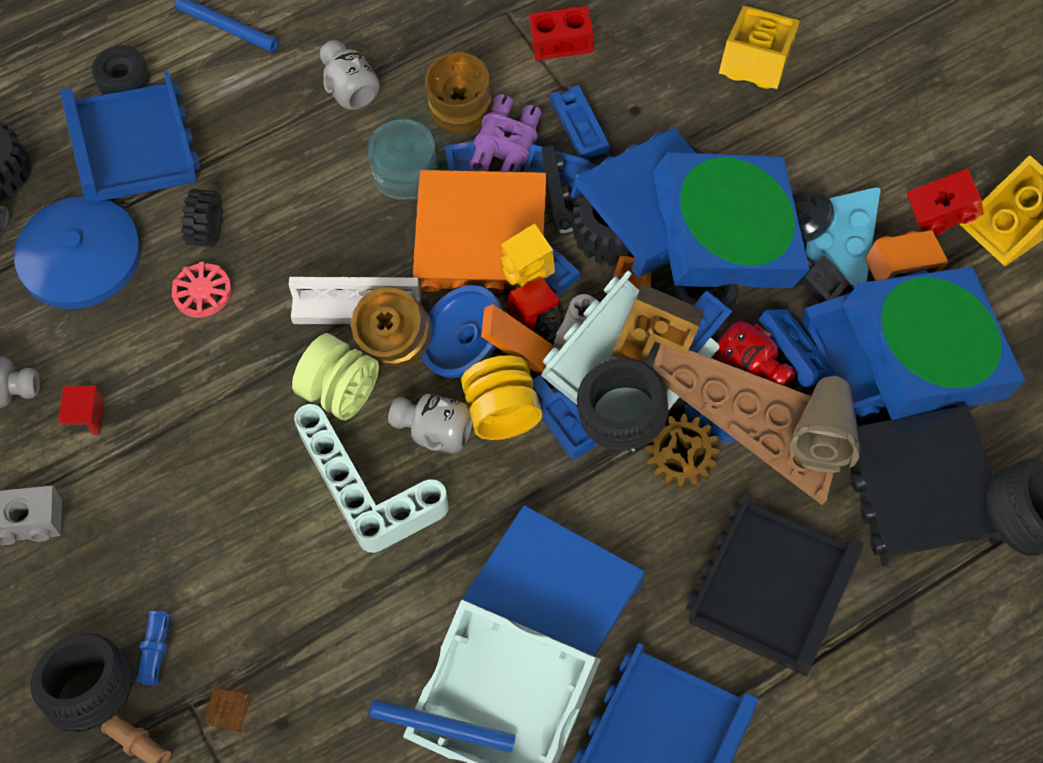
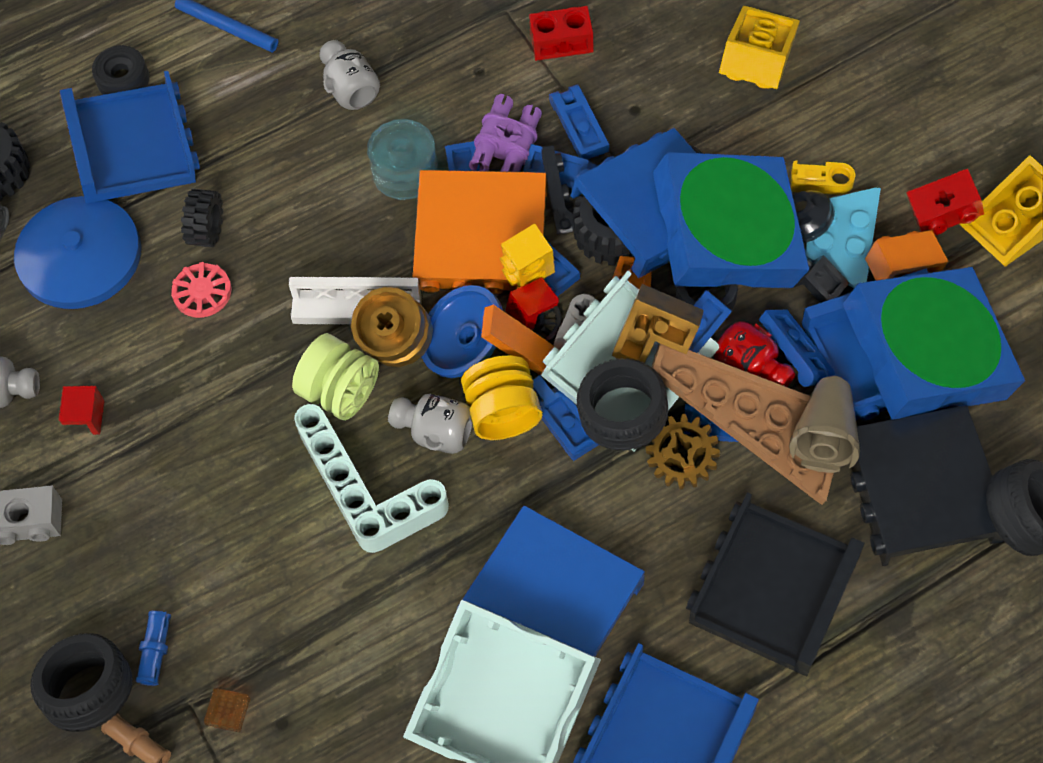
blue piece [368,699,515,753] -> none
pearl gold wheel [425,52,492,134] -> none
none -> yellow piece [791,160,855,195]

